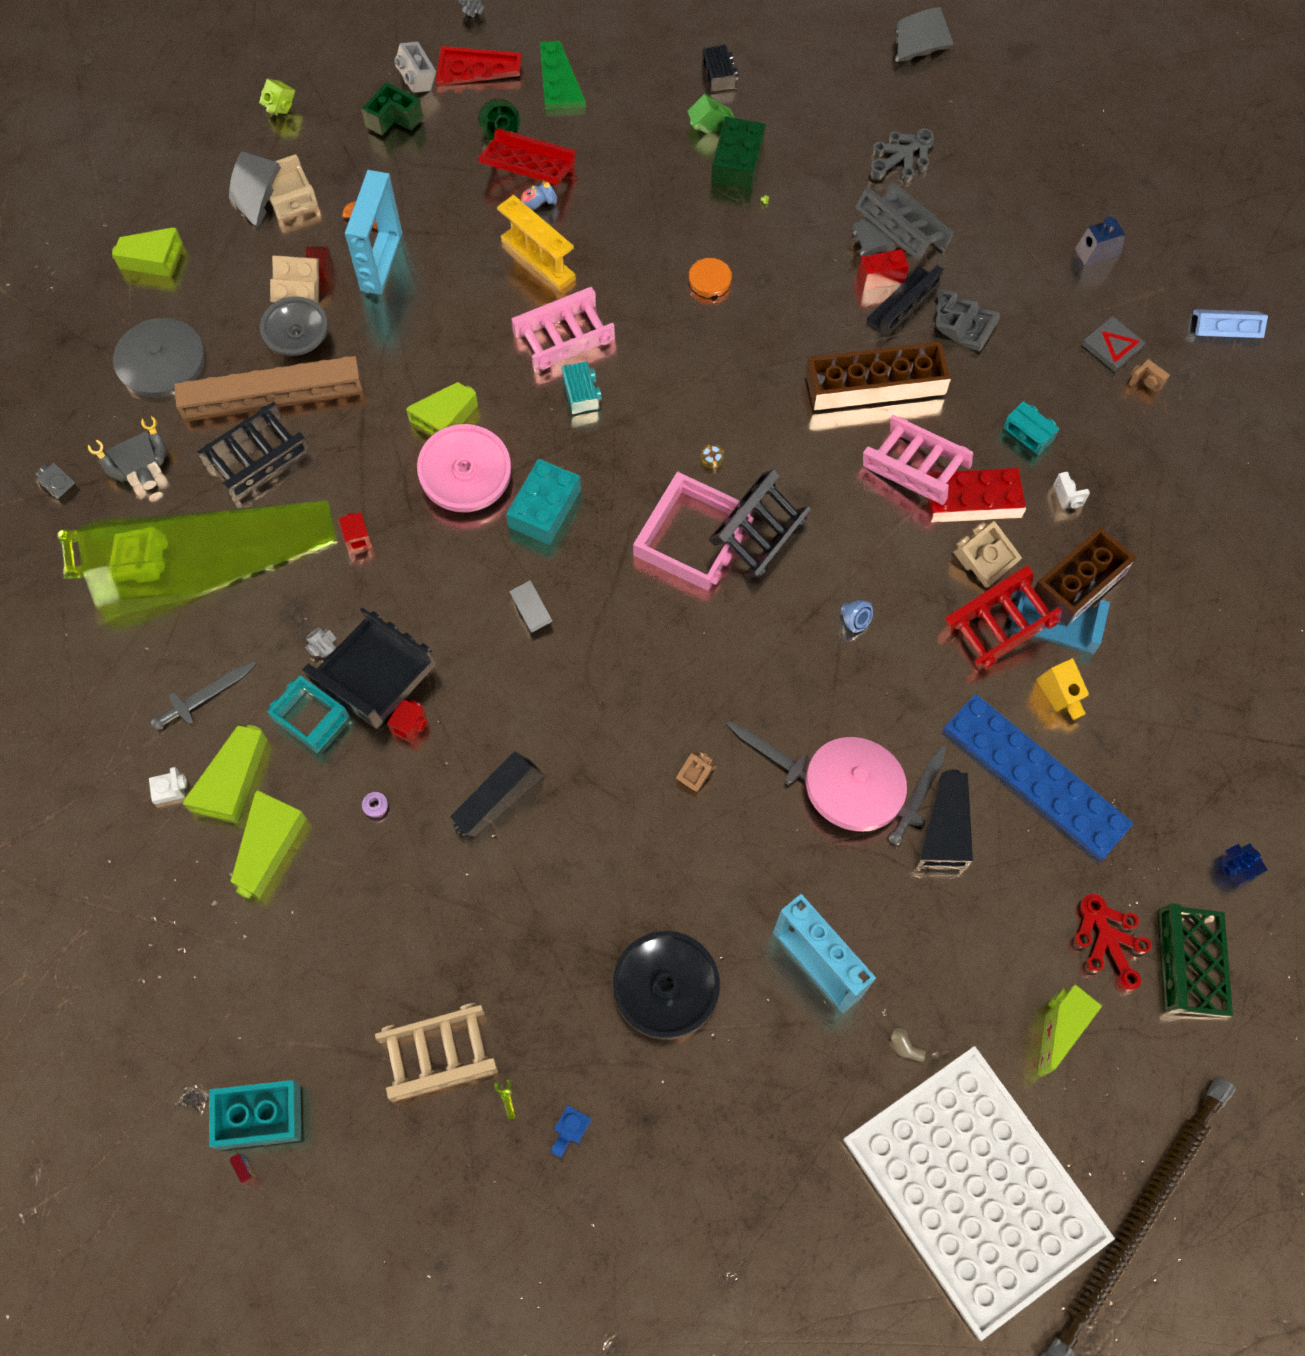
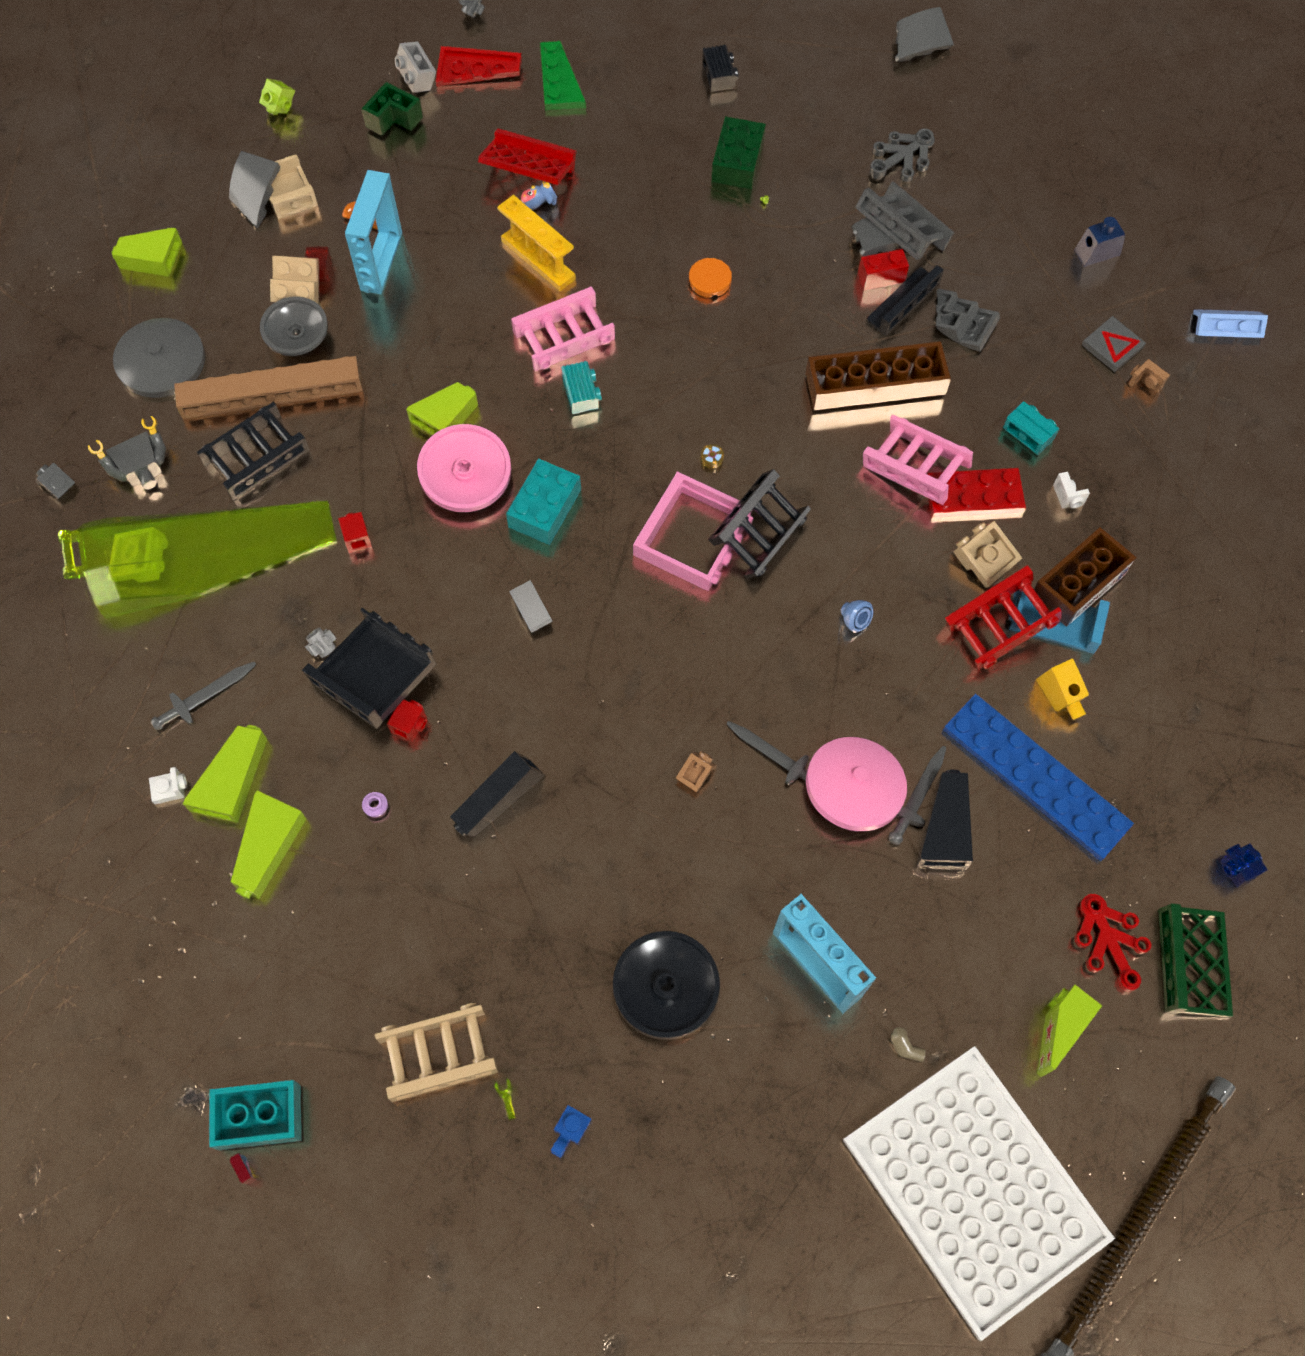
teal window [267,675,349,754] -> none
dark green cylinder [478,98,521,141] -> none
bright green slope [687,94,735,134] -> none

